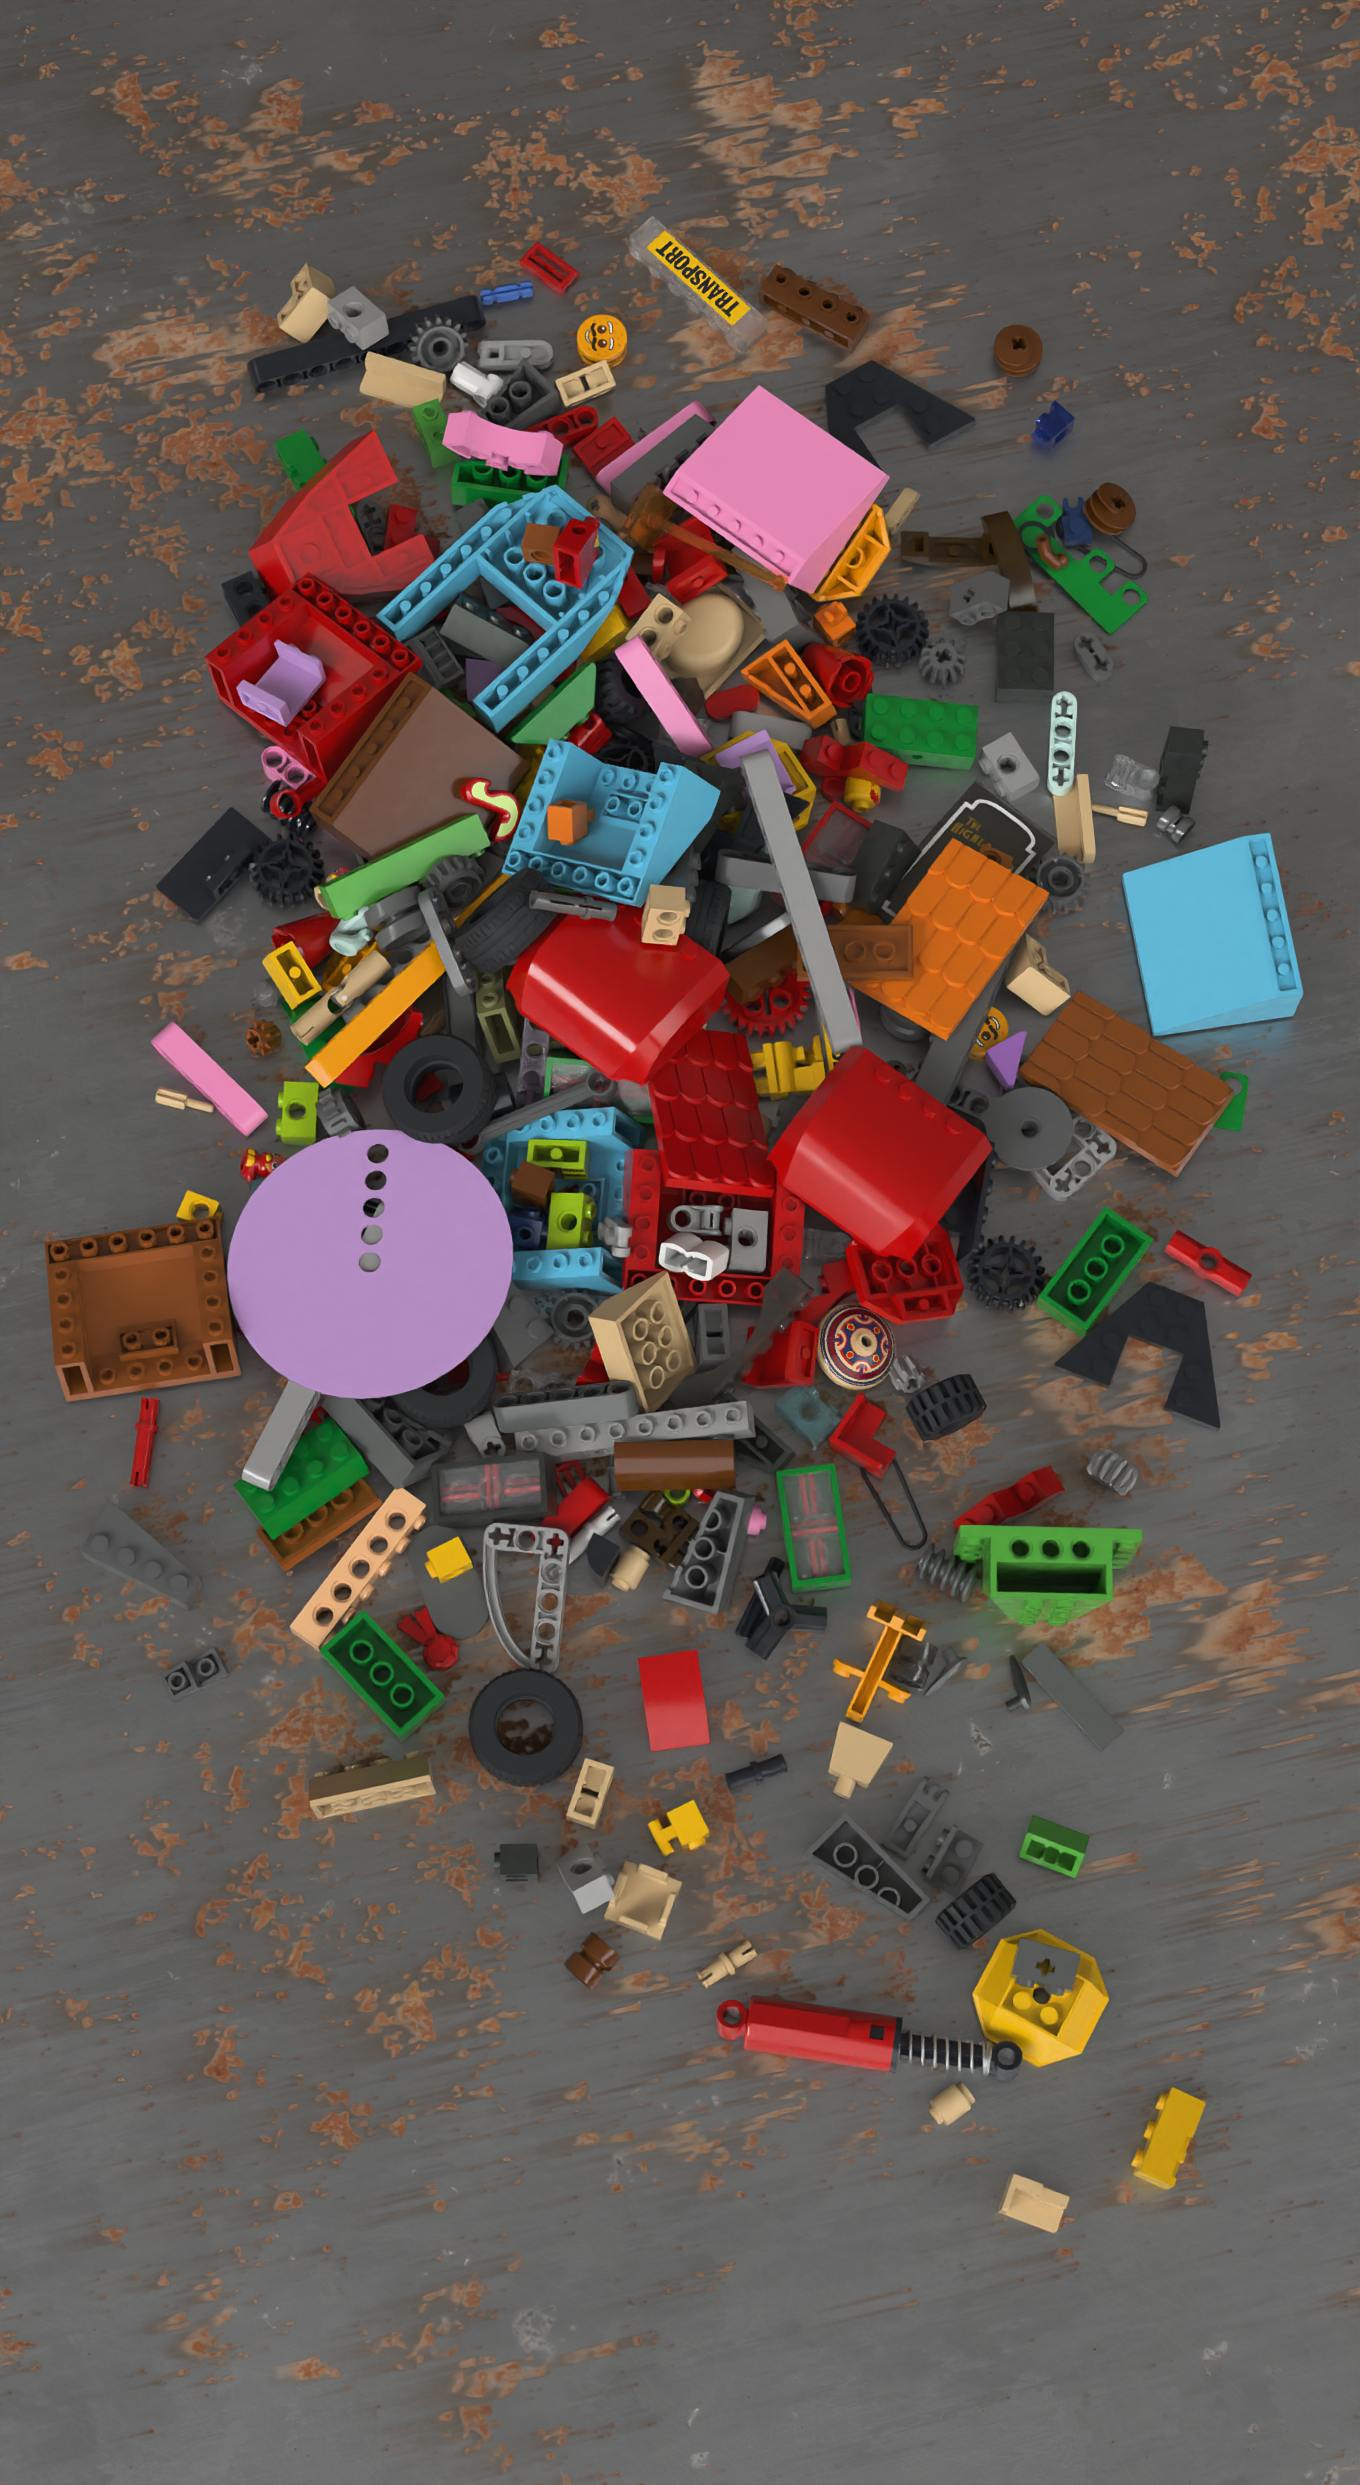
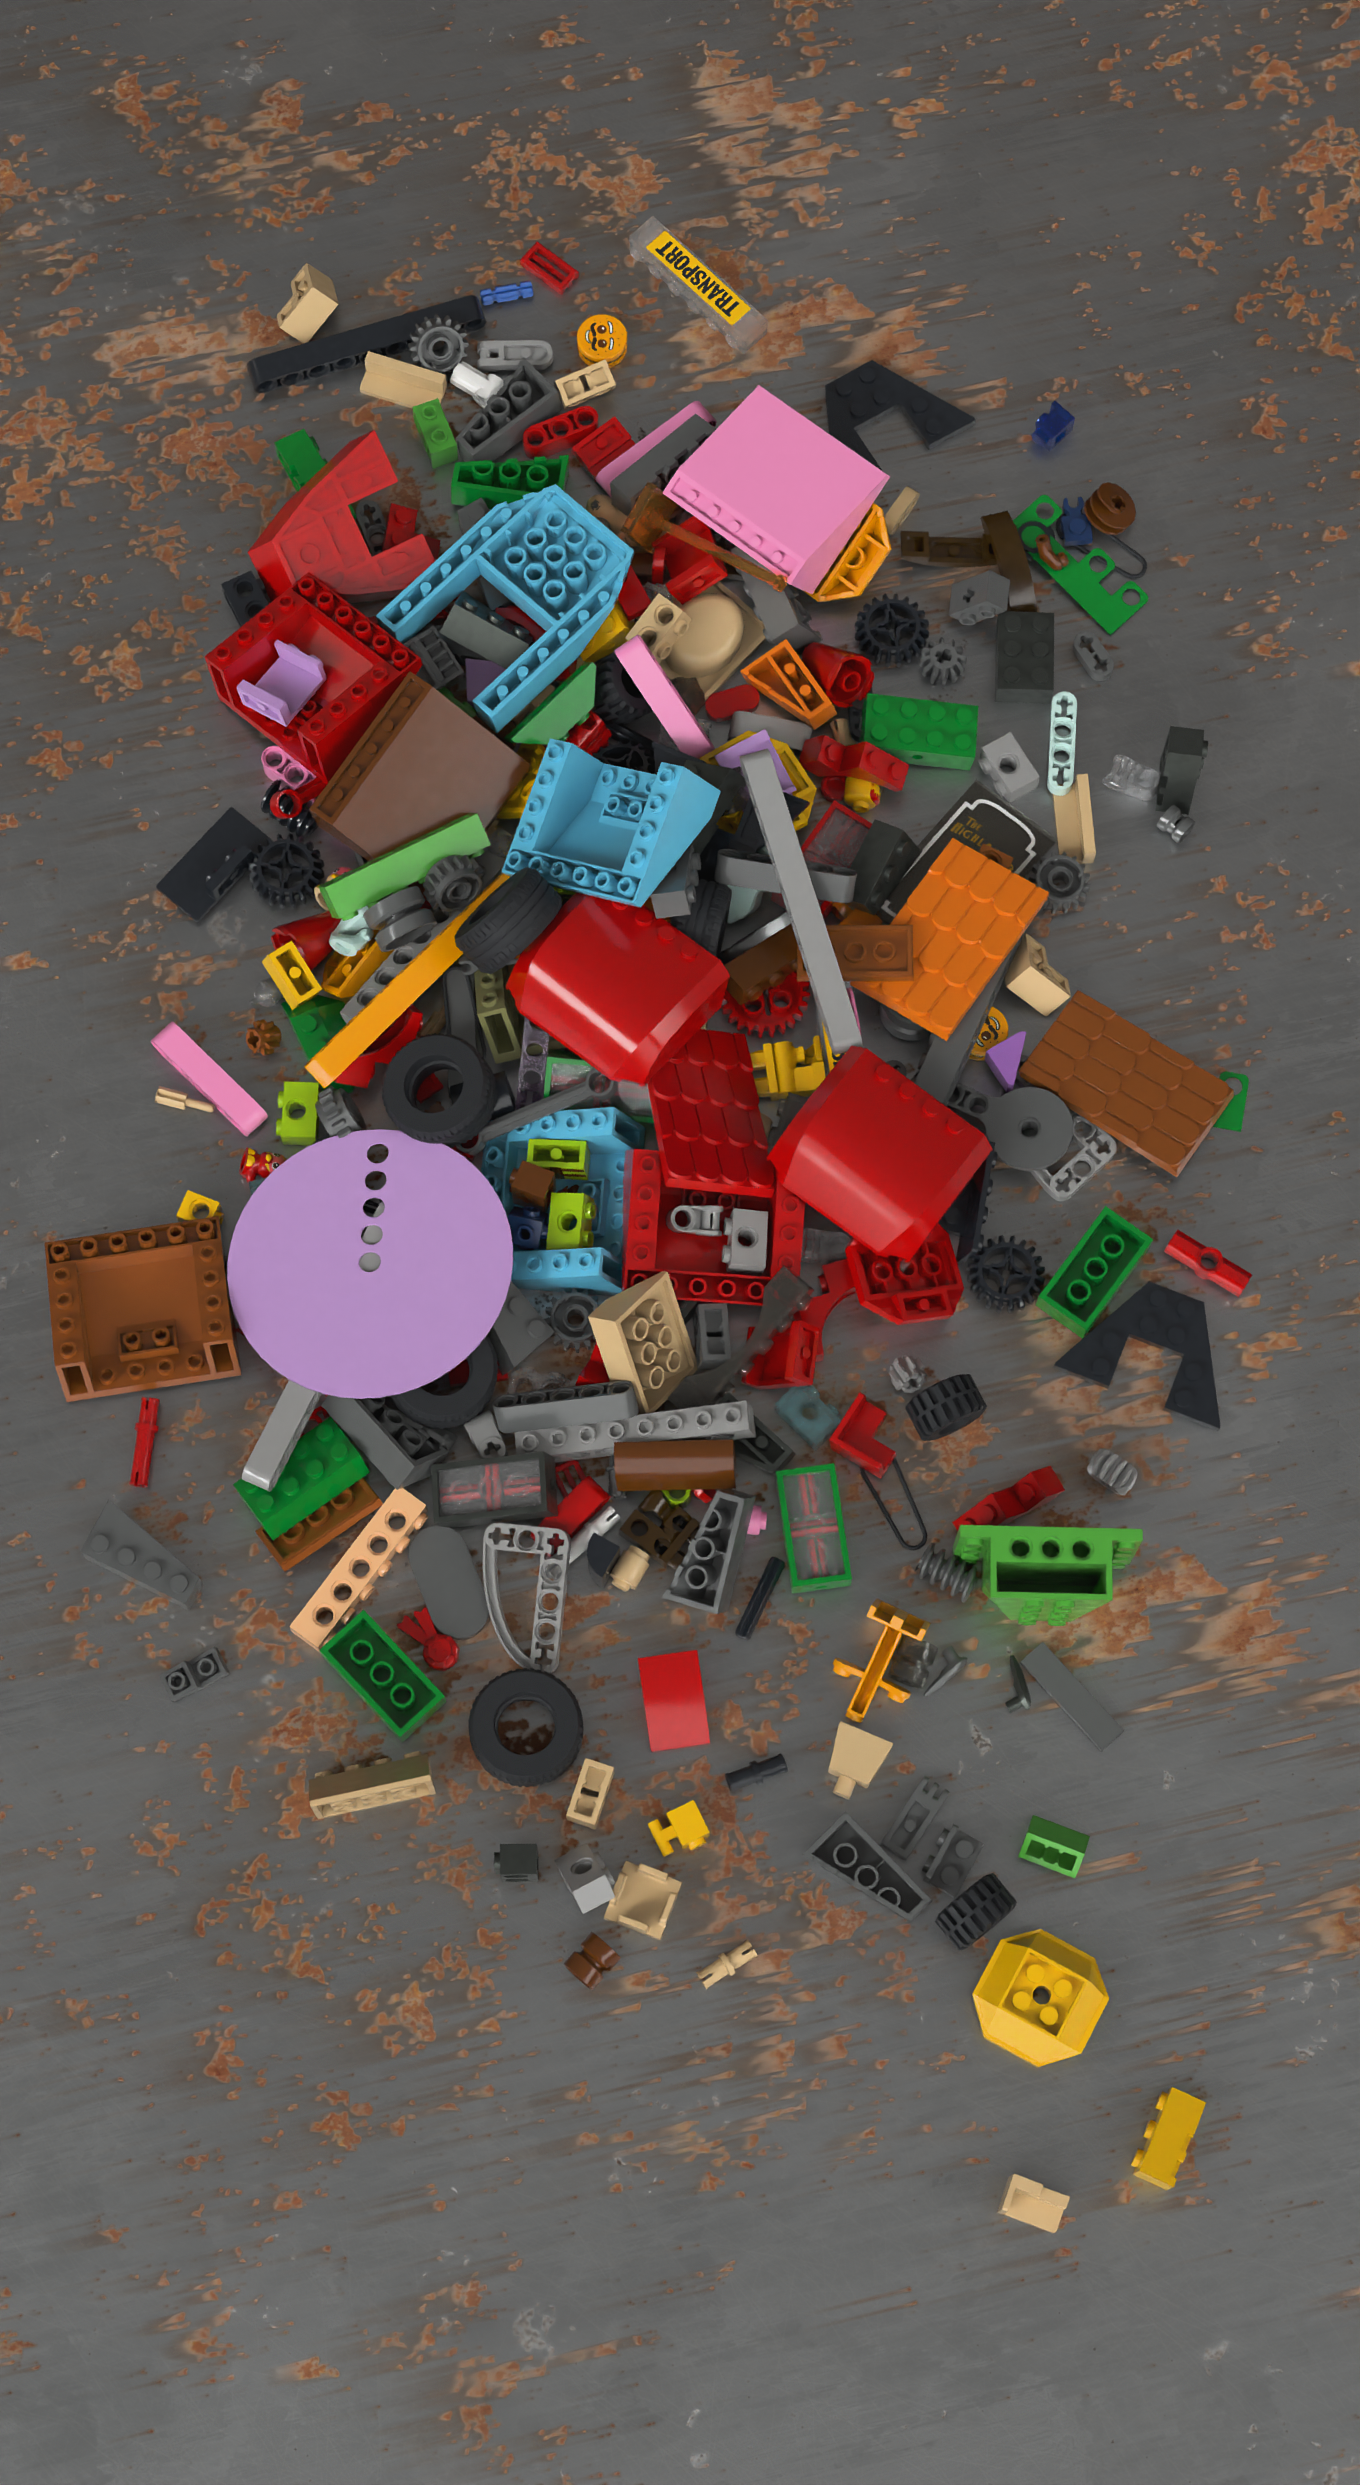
tan piece [290,950,391,1046] -> none
light grey brick [327,286,389,350] -> none
dark grey beam [418,887,479,997] -> none
yellow brick [424,1536,473,1584] -> none
bright pink brick [442,410,563,476] -> none
red animal [460,777,522,842] -> none
dark orange brick [521,523,561,565] -> none
dark grey pin [529,890,617,921] -> none
orange brick [547,799,595,845] -> none
red torso [552,516,600,589] -> none
light grey plate [598,1217,633,1257] -> none
tan brick [641,884,690,945] -> none
white brick [658,1232,729,1281] -> none
red piece [716,1995,1023,2081] -> none
black piece [745,1570,828,1660] -> none
reddish brown brick [759,264,870,353] -> none
orange brick [813,600,856,648] -> none
dish [816,1303,896,1390] -> none
tan brick [928,2081,975,2126] -> none
reddish brown piece [993,325,1043,378] -> none
dark grey brick [1010,1938,1081,1996] -> none
tan axle [1091,803,1149,827] -> none
medium azure slope [1122,833,1303,1037] -> none

